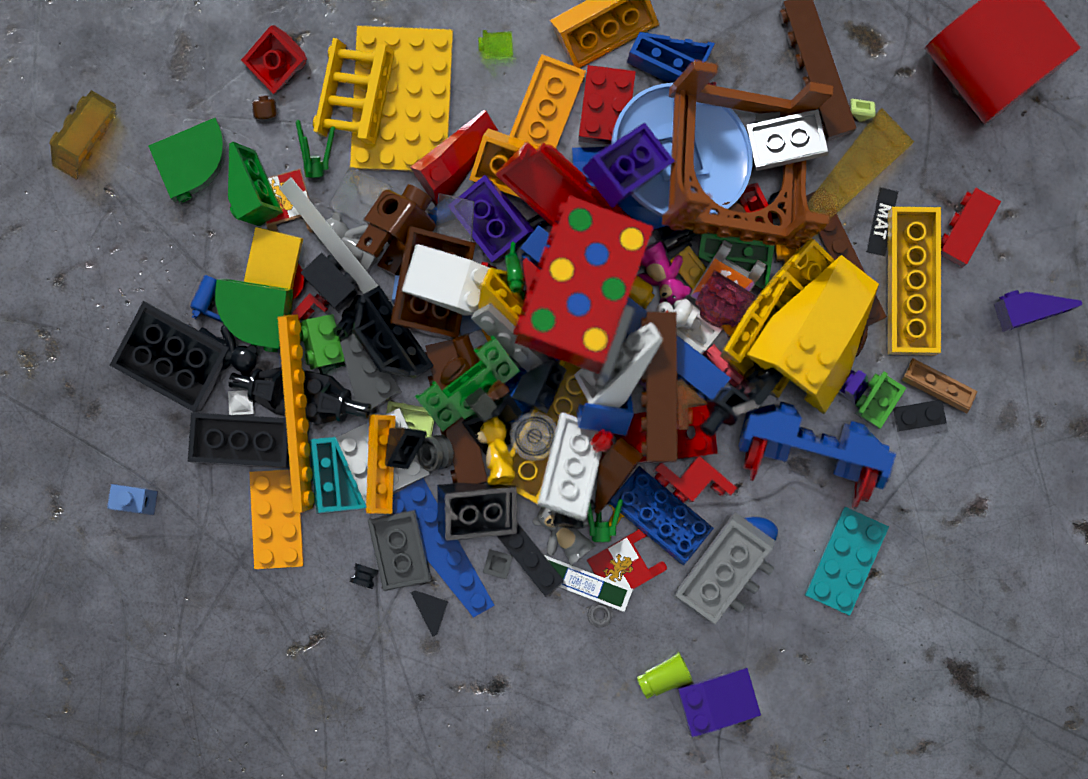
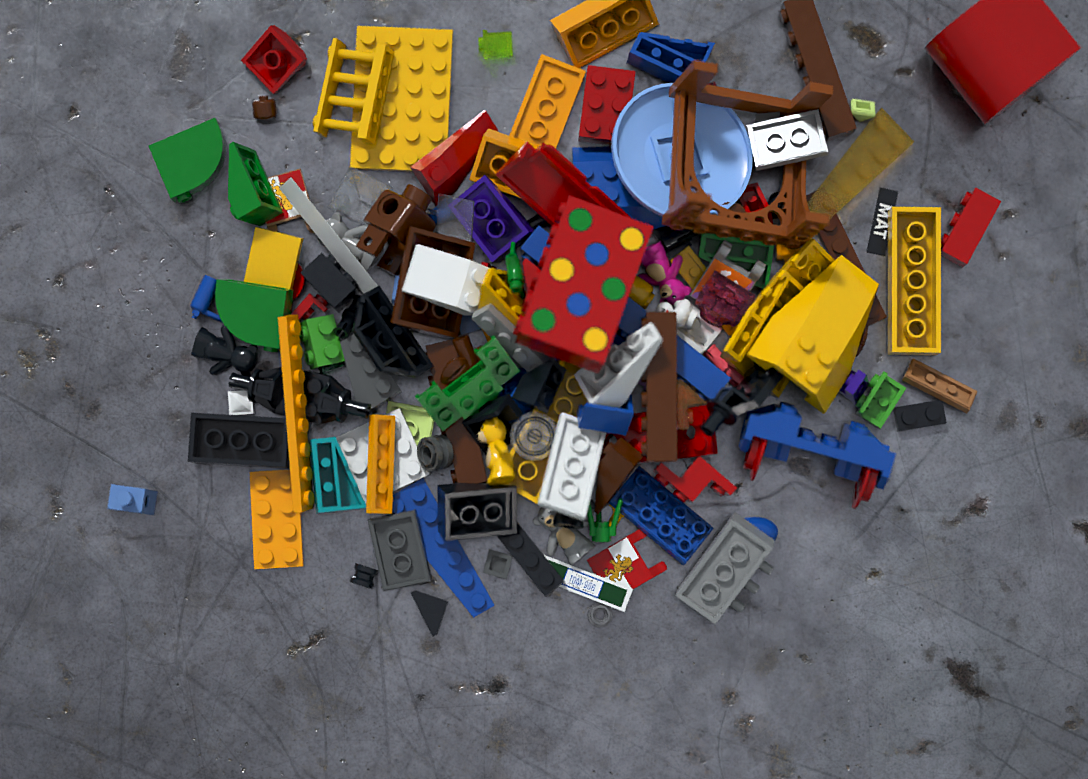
clear yellow wedge [49,90,116,180] -> none
black slope [109,301,229,413] -> none
green plant [296,120,335,178] -> none
black slope [385,427,427,469] -> none
pearl dark grey piece [464,380,509,422] -> none
dark purple slope [582,122,675,208] -> none
red plate [590,429,613,453] -> none
dark grey tile [594,306,635,389] -> none
lime plant [637,652,694,699] -> none
dark purple slope [677,668,761,737] -> none
teal plate [804,506,889,616] -> none
dark purple slope [994,290,1083,332] -> none

